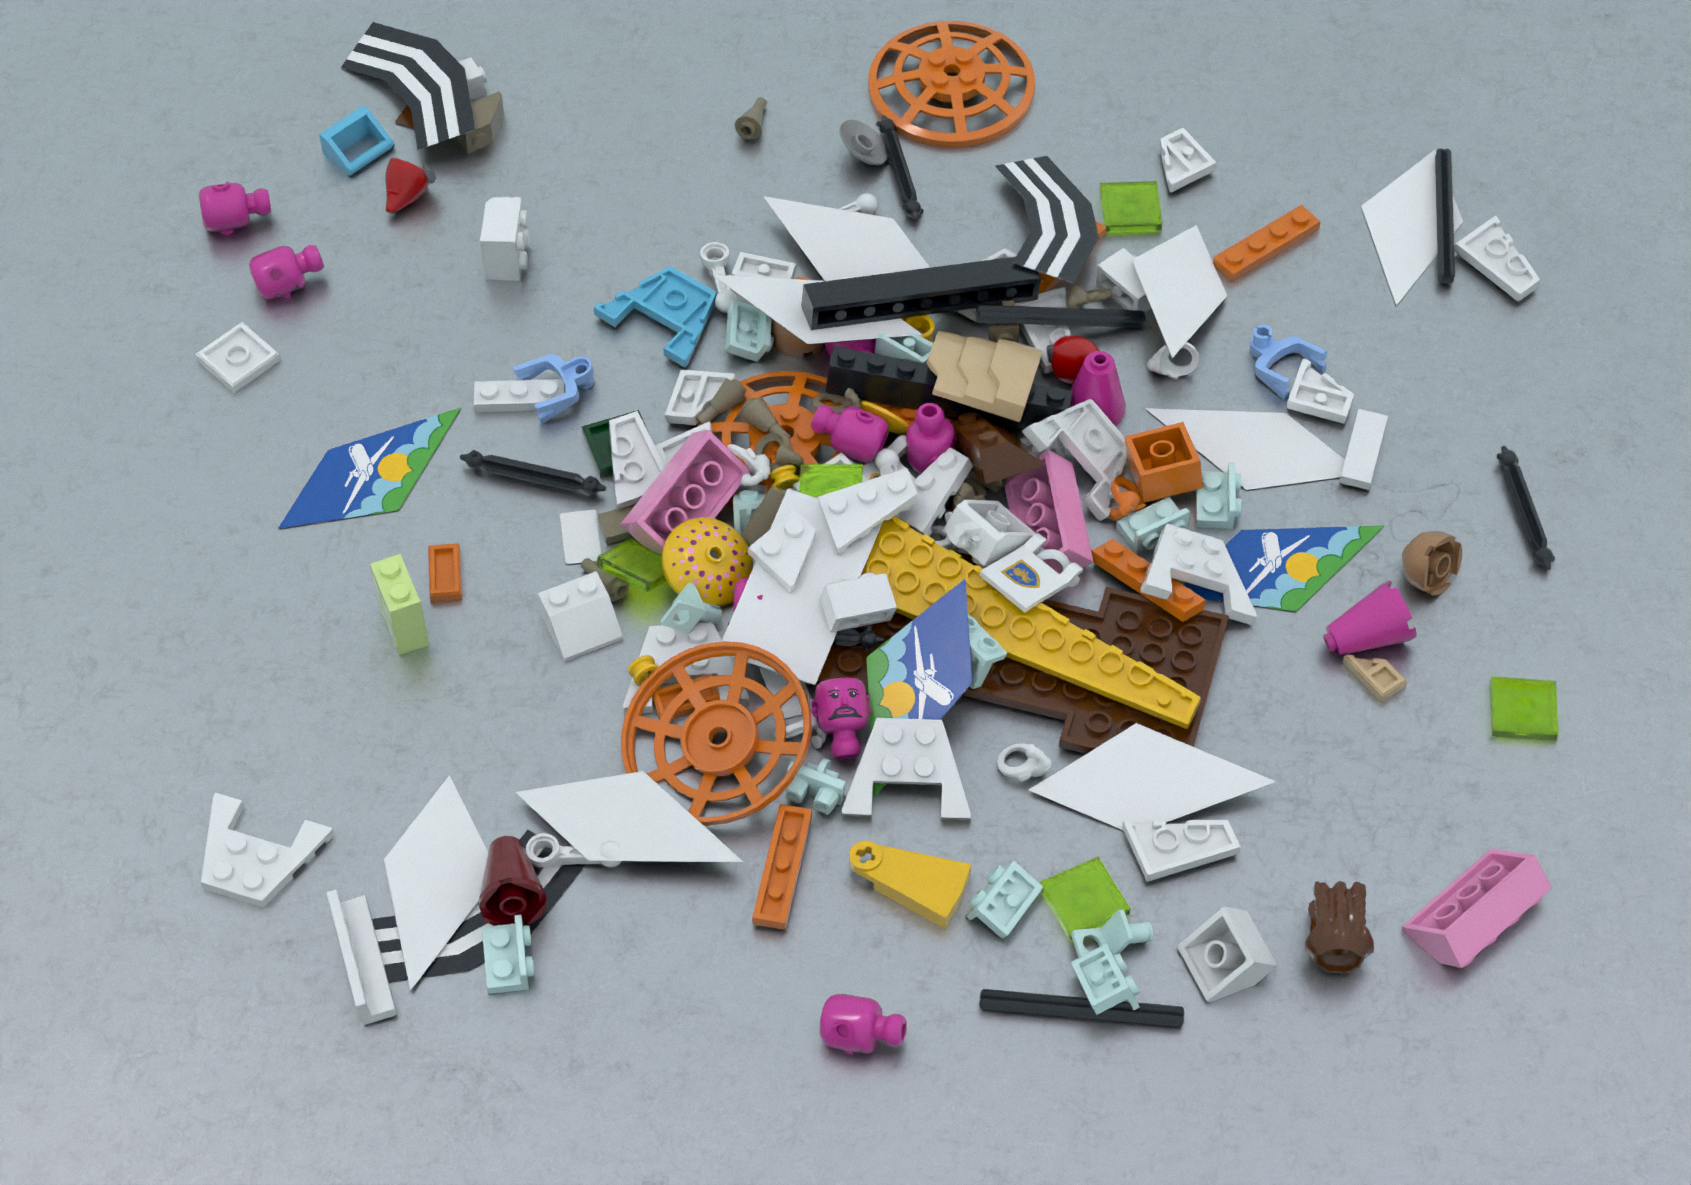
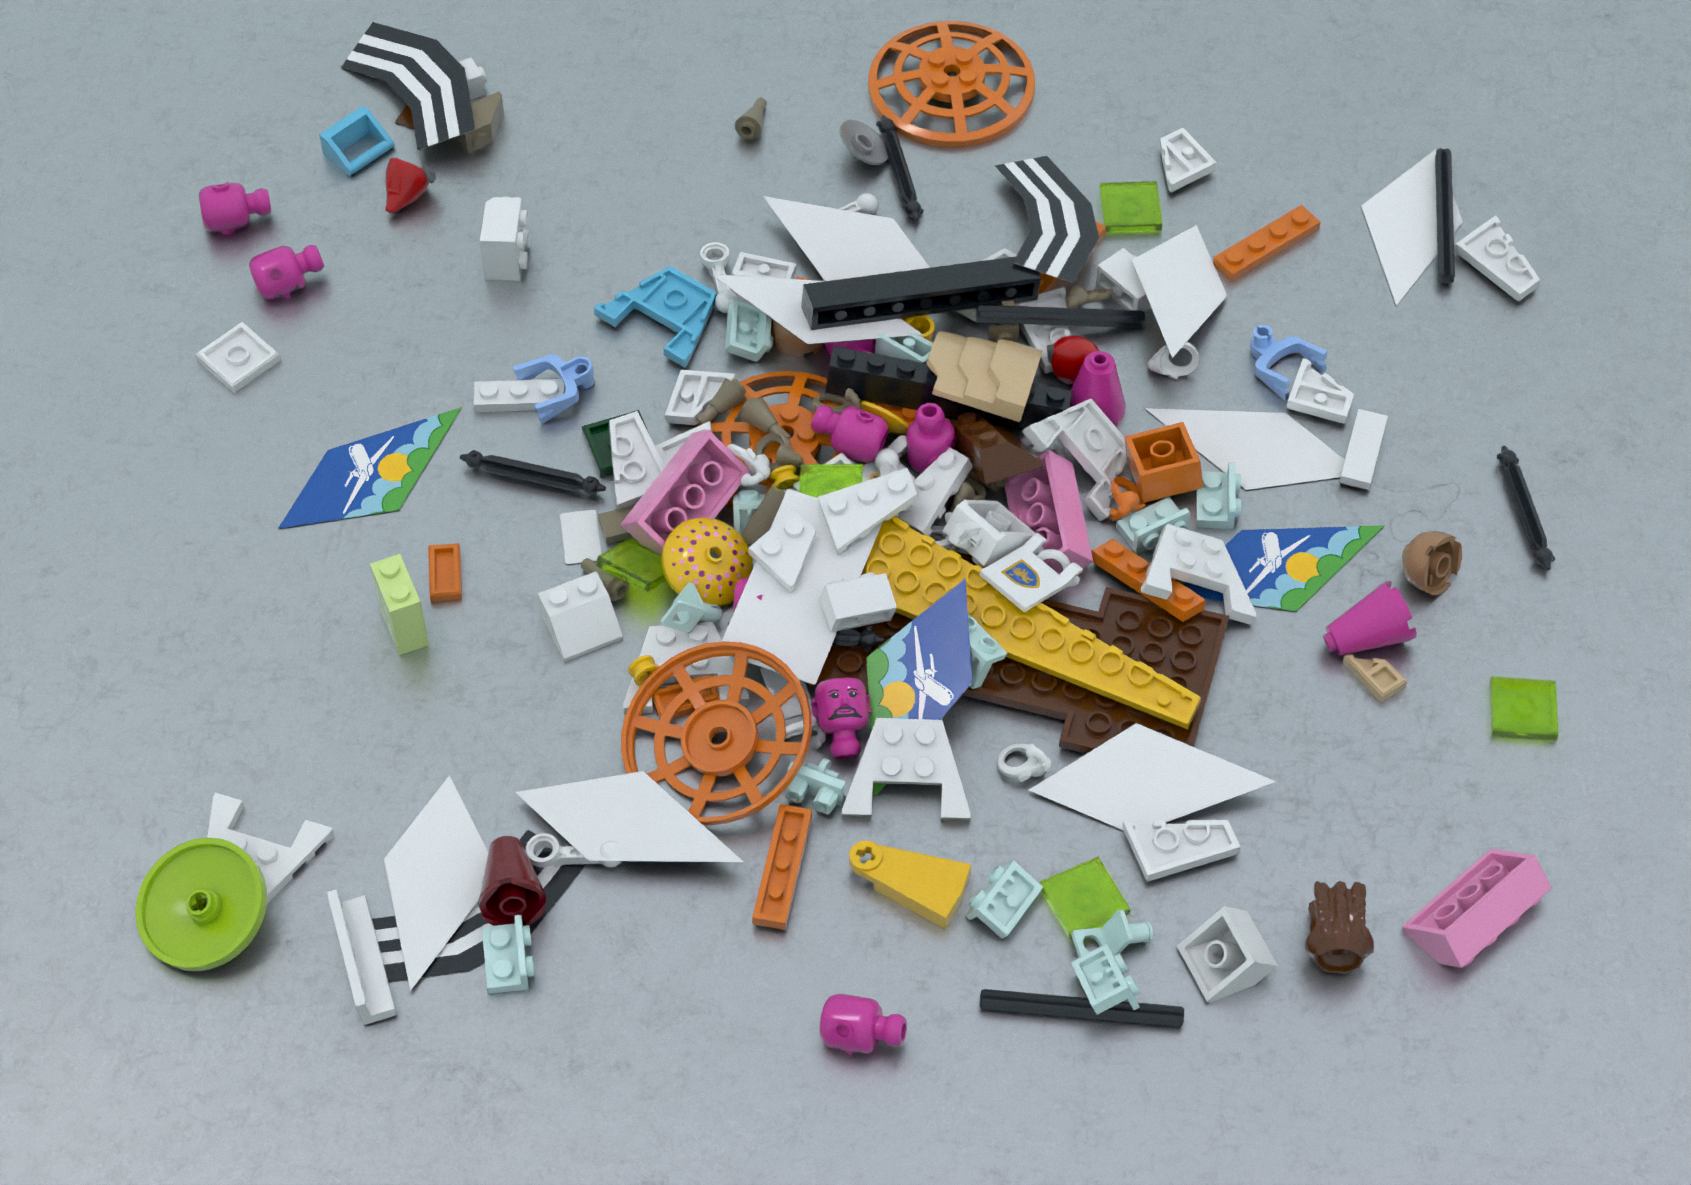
none -> lime dish [135,837,267,971]

